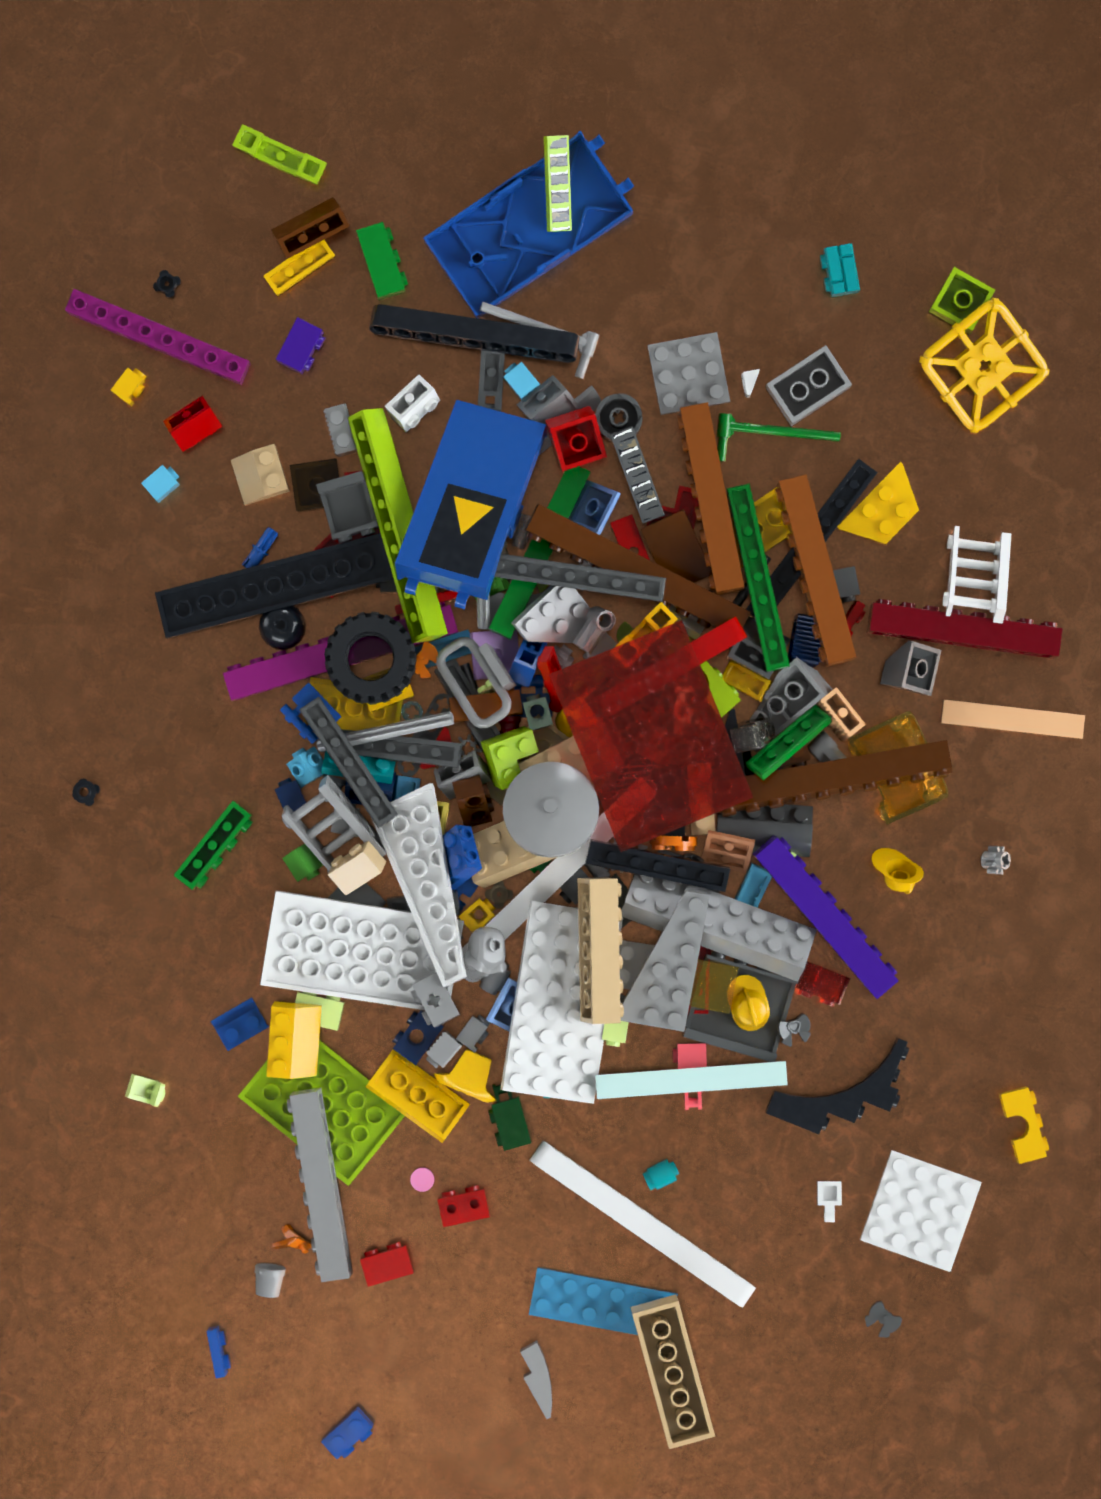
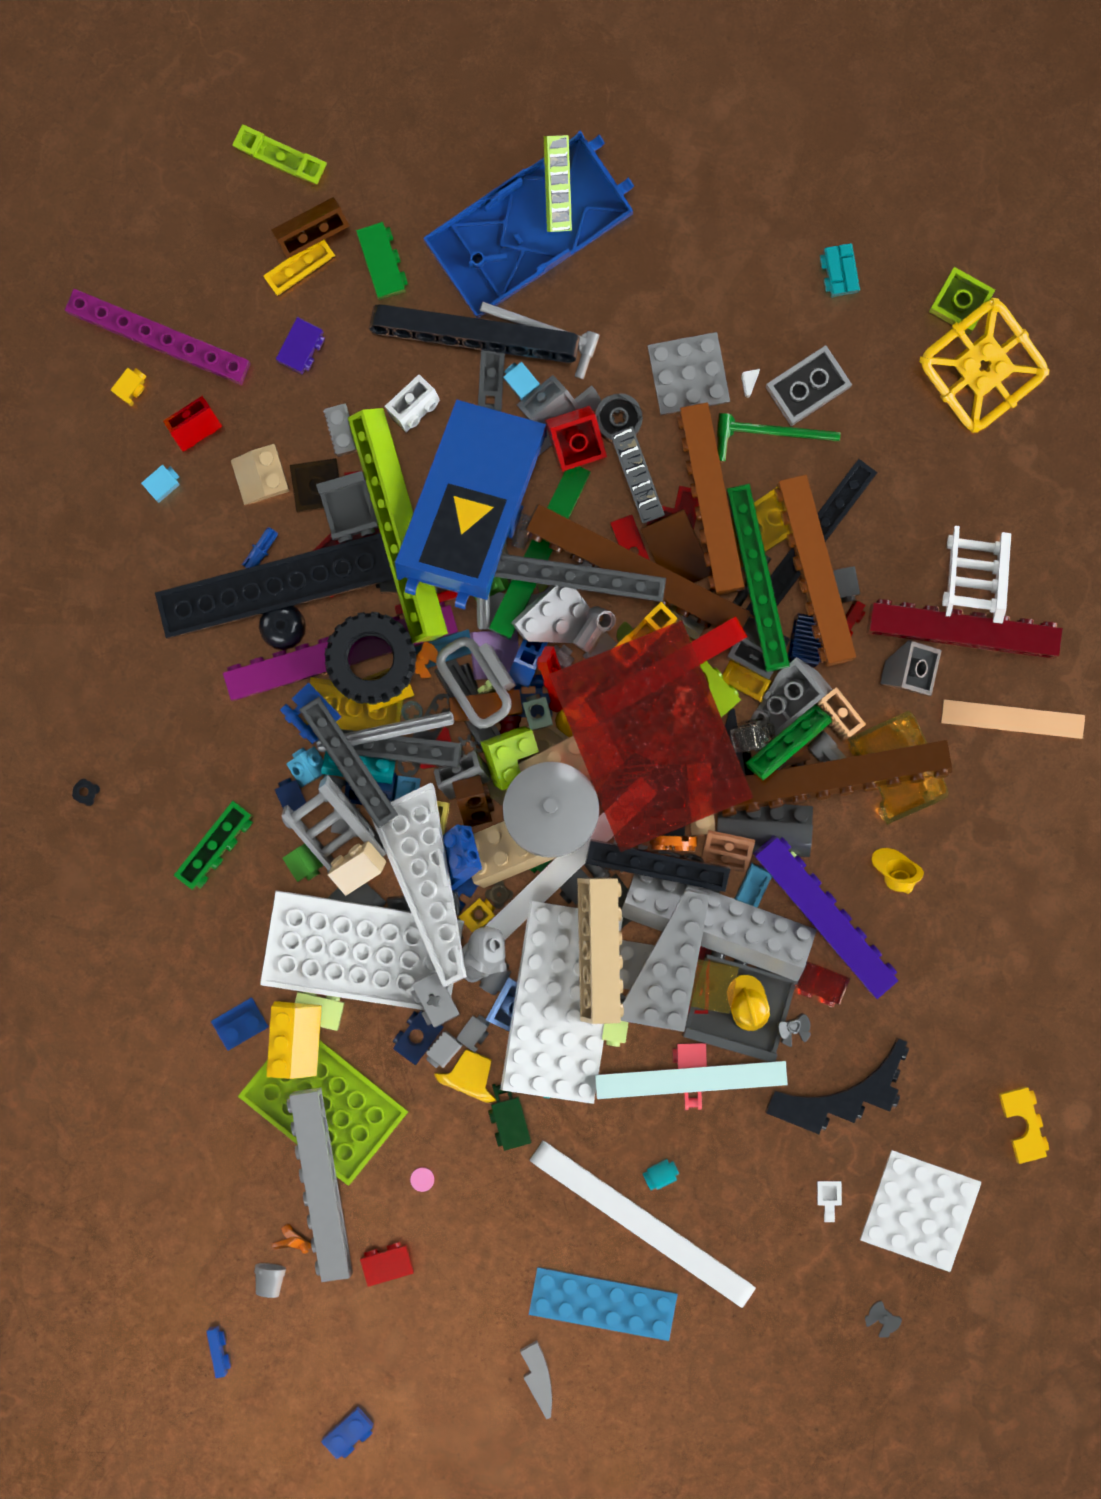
yellowish green bracket [125,1074,165,1107] -> none
black plate [153,270,181,298] -> none
yellow plate [366,1049,470,1143] -> none
red brick [437,1185,490,1228] -> none
medium blue slope [569,480,621,535] -> none
tan brick [630,1294,715,1449] -> none
yellow wing [837,462,919,545] -> none
light grey gear [981,846,1011,875] -> none

